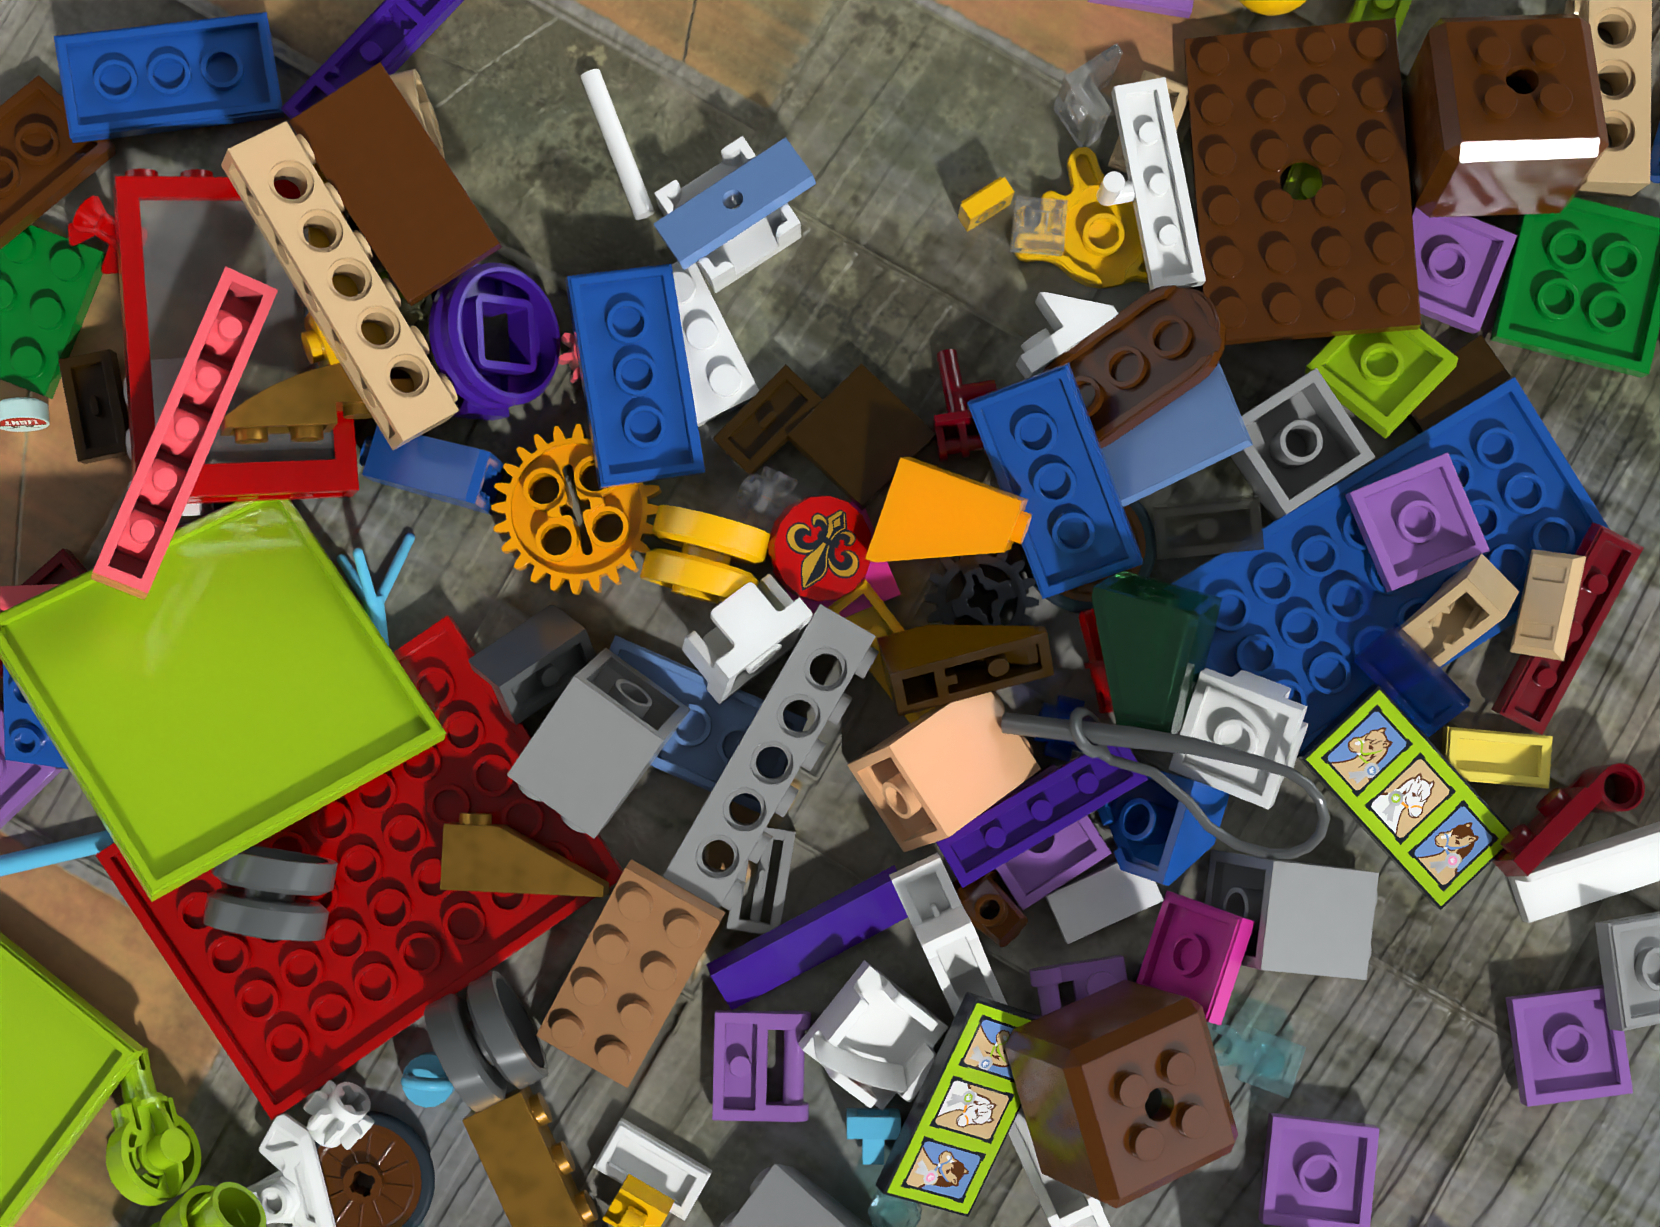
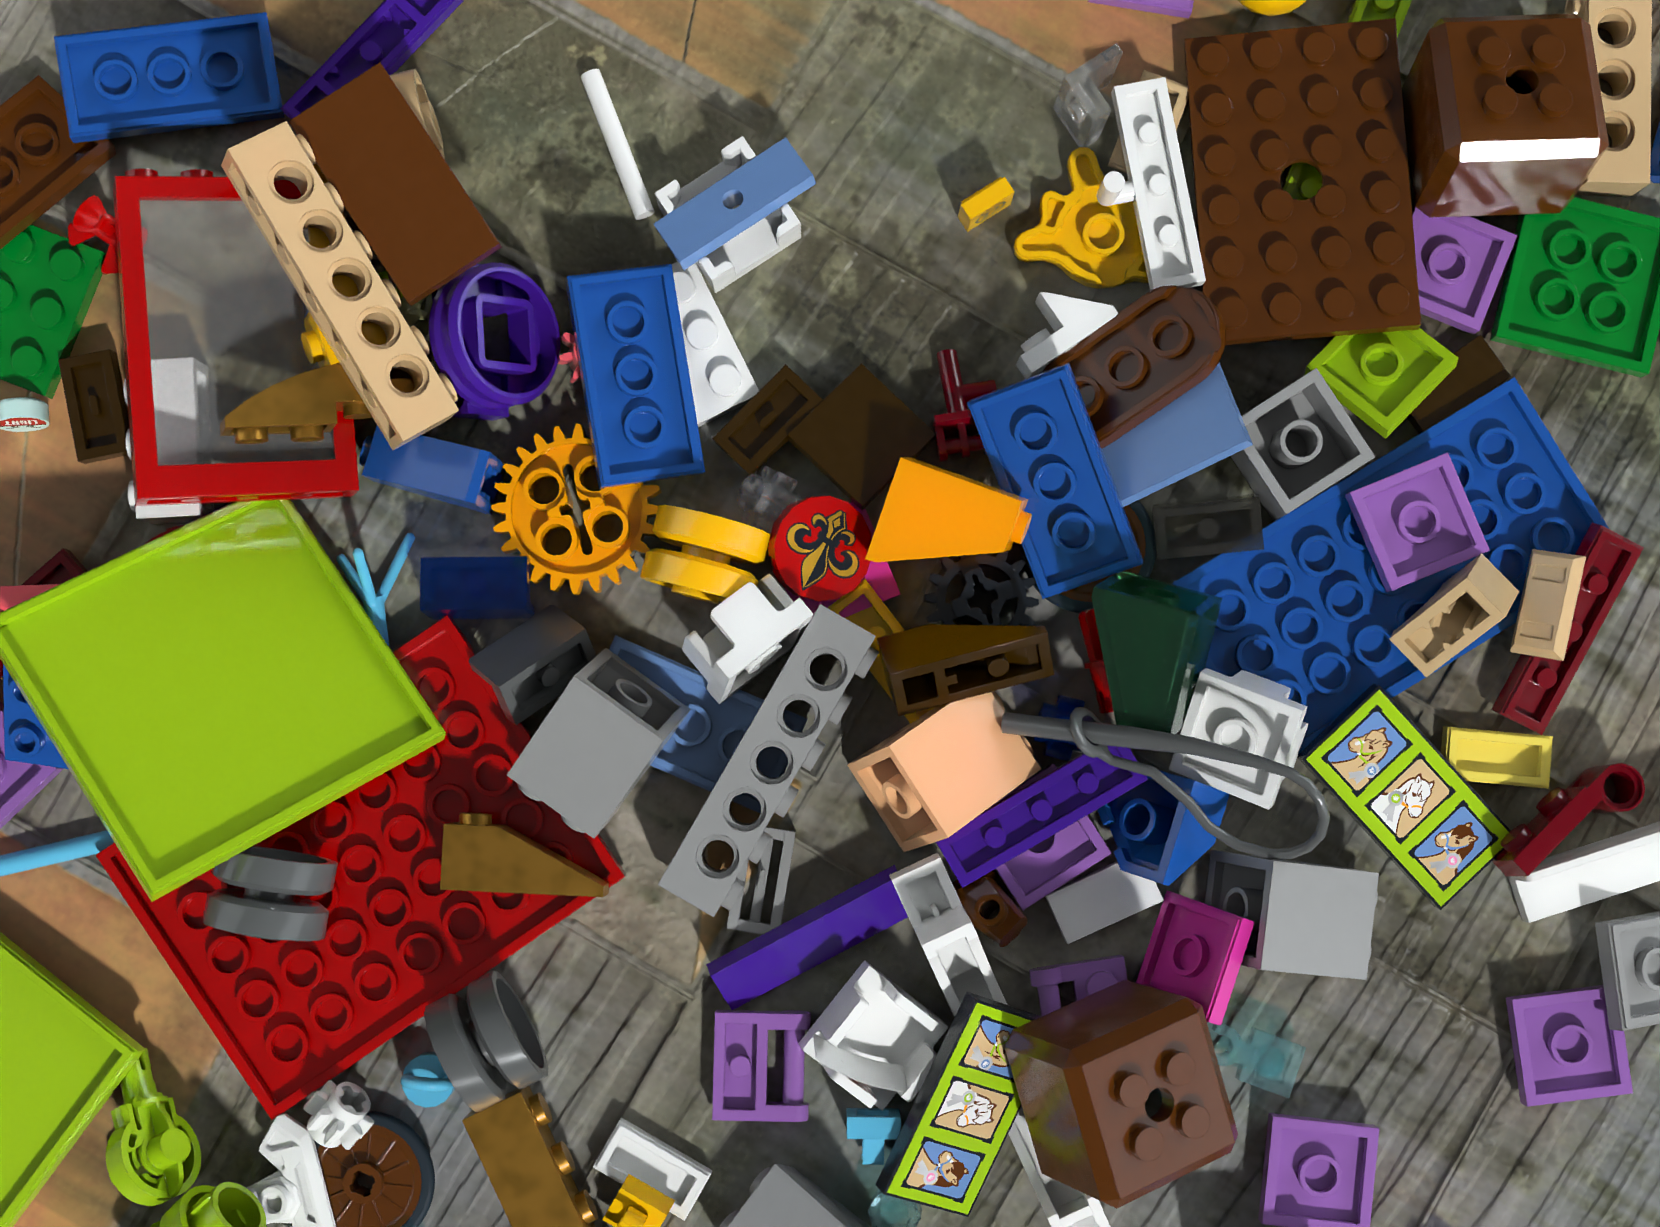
coral brick [91,266,278,600] -> none
medium nougat plate [536,859,726,1088] -> none
clear tile [1010,196,1068,256] -> none
clear blue tile [1354,622,1471,737] -> none
none -> clear blue panel [420,556,535,620]

